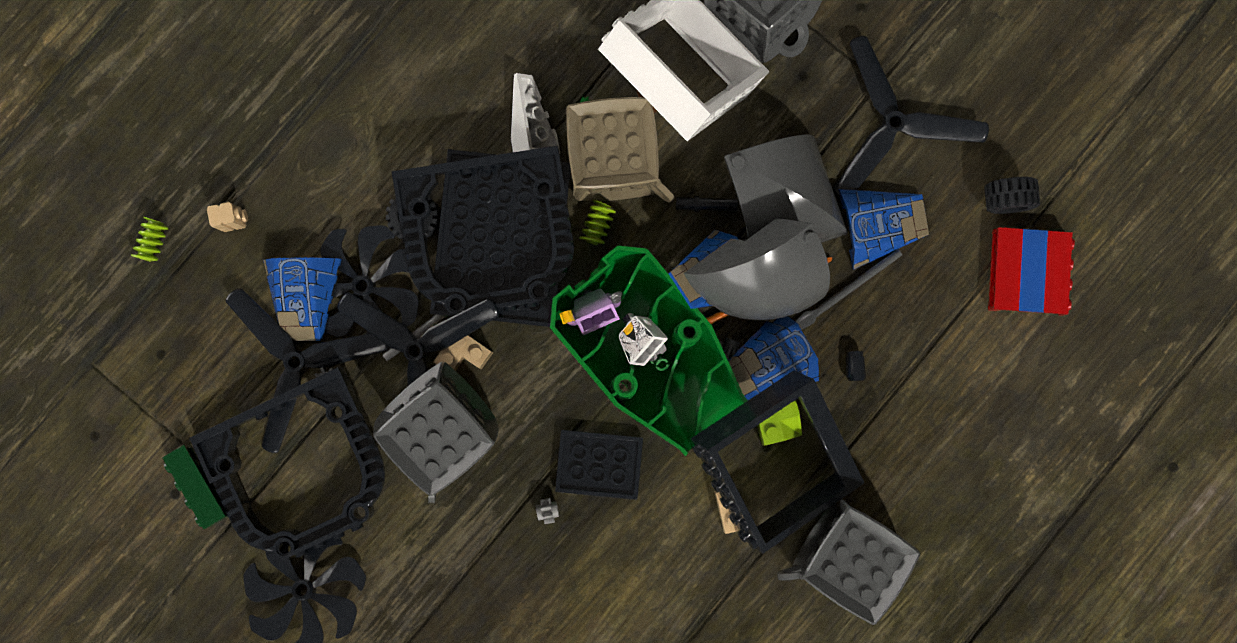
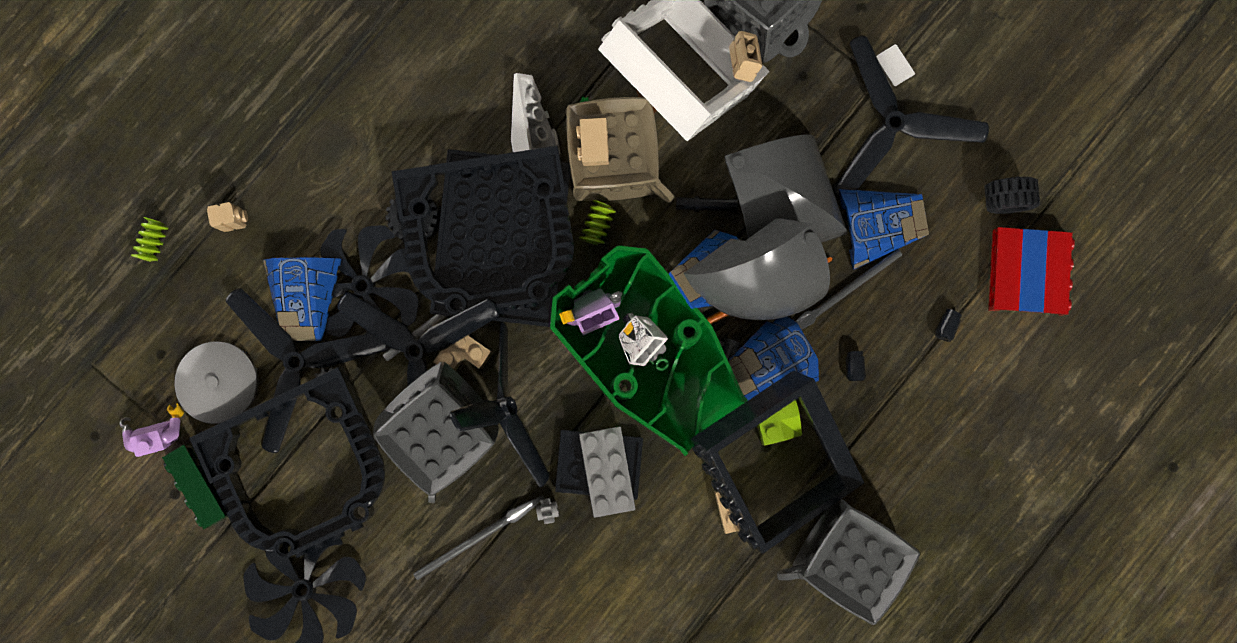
none -> lavender torso [119,403,184,457]
none -> light grey dish [175,342,259,424]
none -> dark grey piece [413,495,544,580]
none -> black piece [450,322,549,487]
none -> tan brick [576,118,609,166]
none -> light grey brick [579,426,635,518]
none -> tan brick [729,31,763,82]
none -> white sticker [876,44,915,86]
none -> black piece [935,309,962,342]

